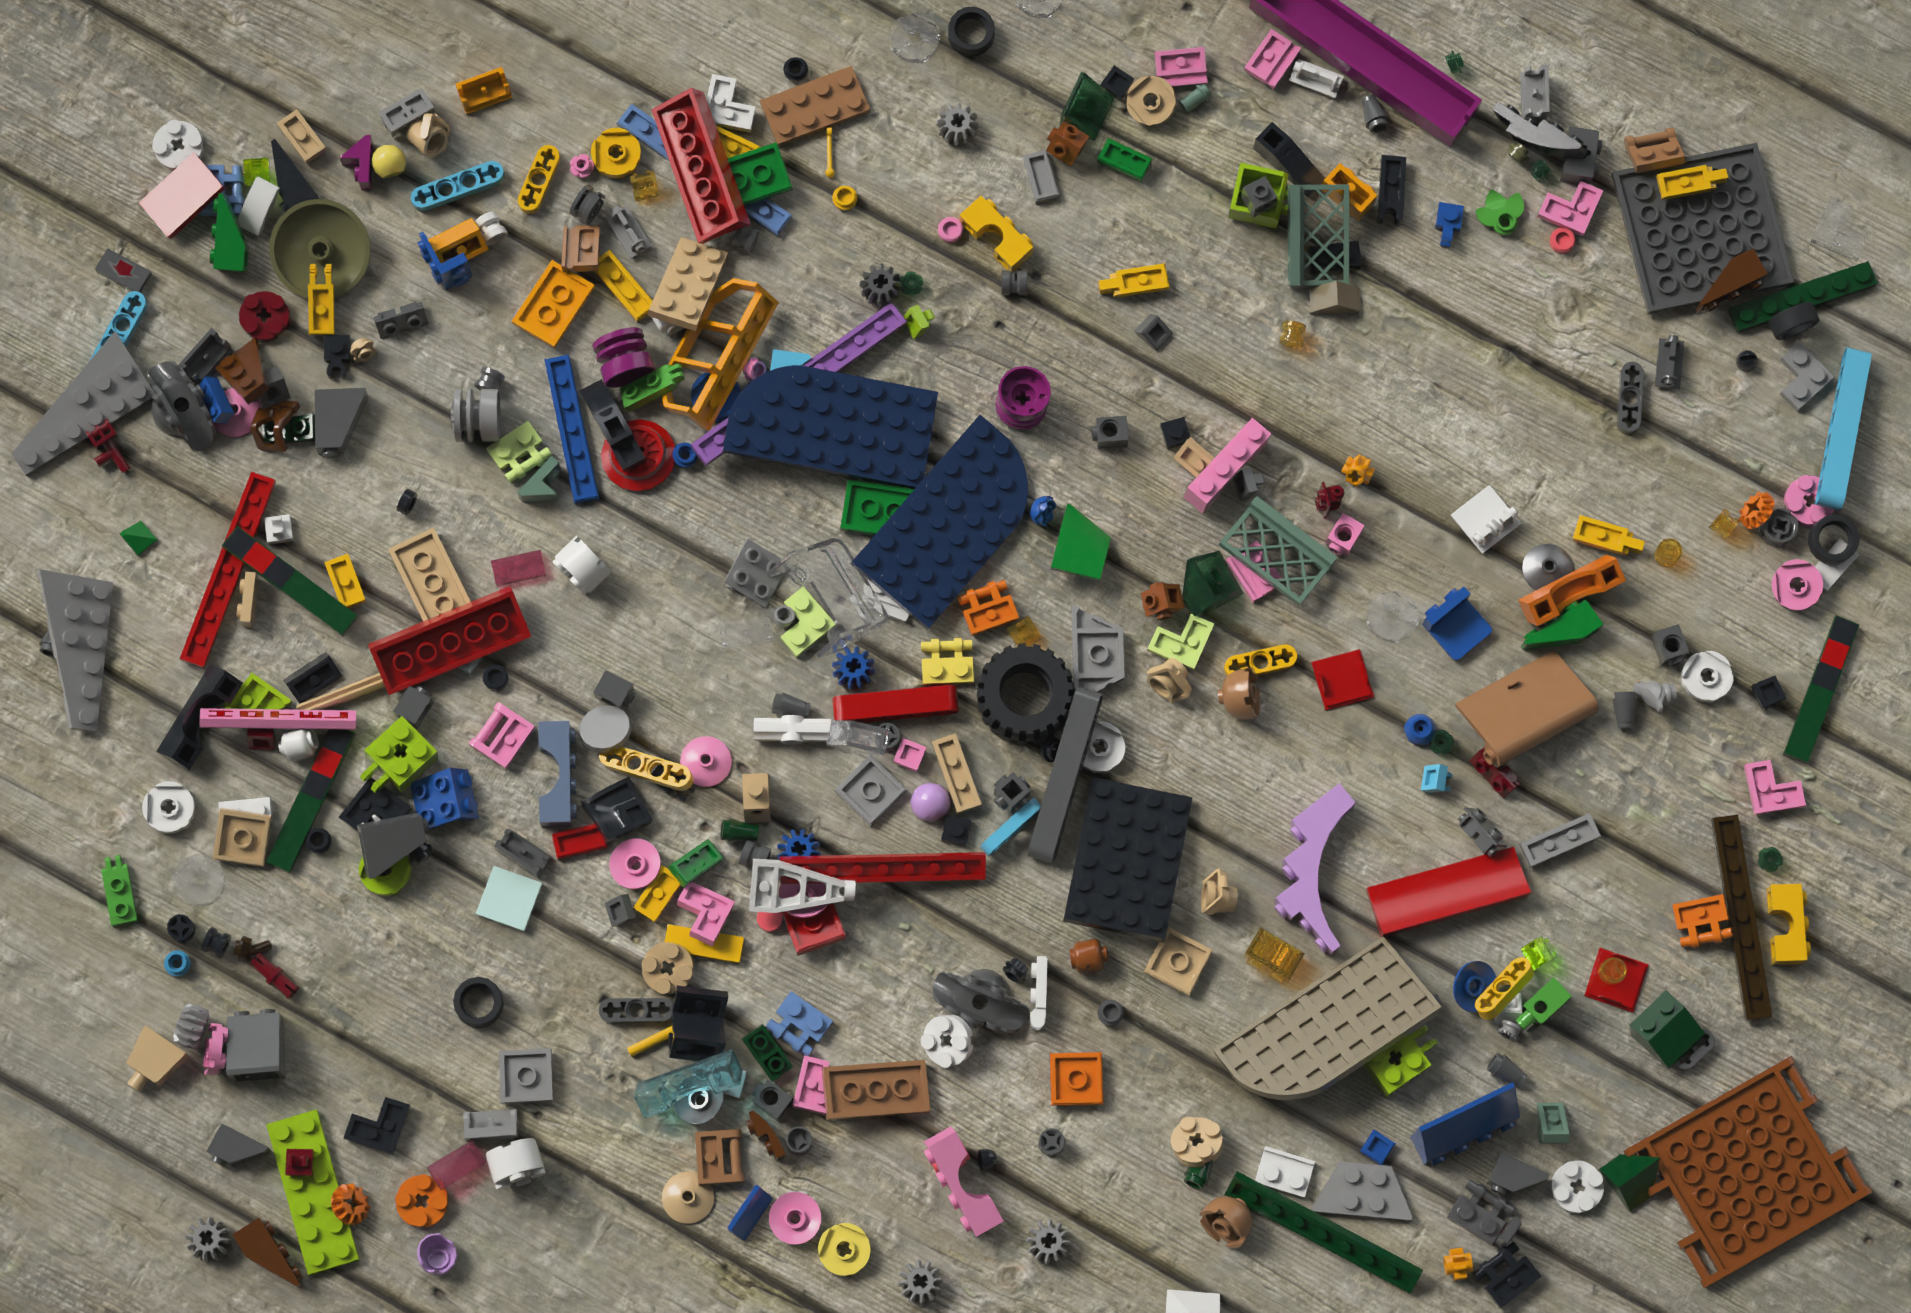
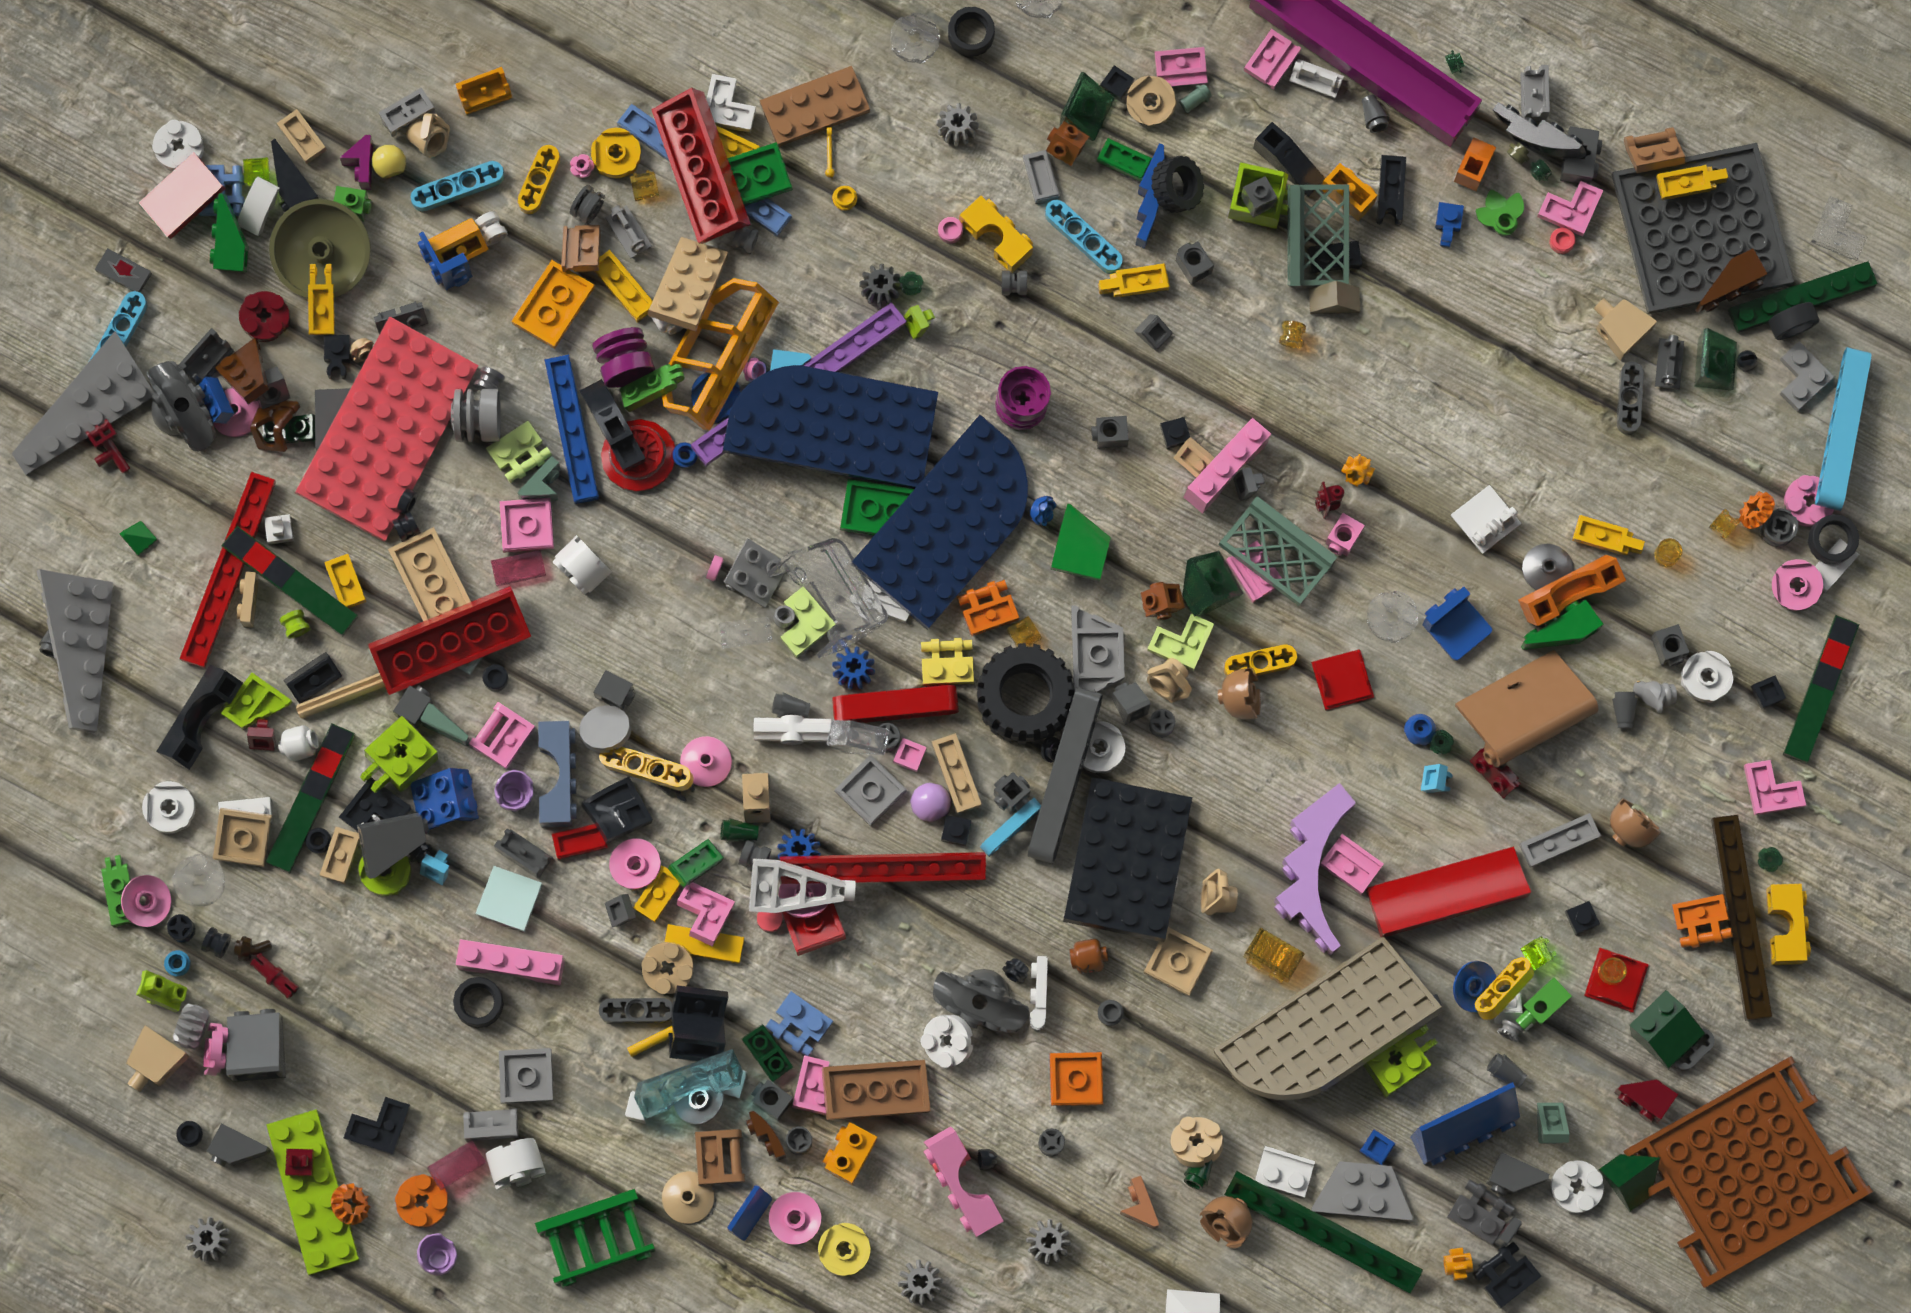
bright pink tile [200,708,356,730] -> none
reddish brown slope [232,1218,303,1289] -> none
black plate [783,57,808,82] -> none
dark grey hinge [1458,807,1508,857] -> none
none -> bright pink dish [121,875,171,927]
none -> lime hips [136,970,187,1012]
none -> black plate [176,1121,203,1147]
none -> lime wheel [279,609,311,639]
none -> coral plate [295,317,479,542]
none -> tan plate [320,827,360,884]
none -> bright green brick [333,186,372,222]
none -> black wheel [392,512,421,542]
none -> sand green slope [420,703,470,747]
none -> medium azure tile [420,850,449,885]
none -> bright pink arch [456,939,565,985]
none -> lavender hair [494,770,533,812]
none -> bright pink plate [500,498,554,553]
none -> green fence [535,1189,656,1288]
none -> white slope [625,1091,646,1124]
none -> bright pink tile [706,555,724,581]
none -> light orange brick [823,1122,877,1185]
none -> medium azure beam [1045,200,1123,274]
none -> dark grey slope [1112,682,1151,725]
none -> nougat slope [1120,1176,1159,1229]
none -> blue slope [1135,143,1164,249]
none -> dark grey wheel [1149,709,1176,738]
none -> black tyre [1151,156,1204,213]
none -> dark grey brick [1175,241,1214,285]
none -> bright pink plate [1320,834,1384,895]
none -> orange slope [1454,138,1496,192]
none -> black plate [1565,901,1600,935]
none -> tan torso [1594,298,1657,361]
none -> medium nougat cylinder [1610,798,1661,848]
none -> dark red slope [1614,1079,1678,1123]
none -> clear green slope [1694,328,1737,390]

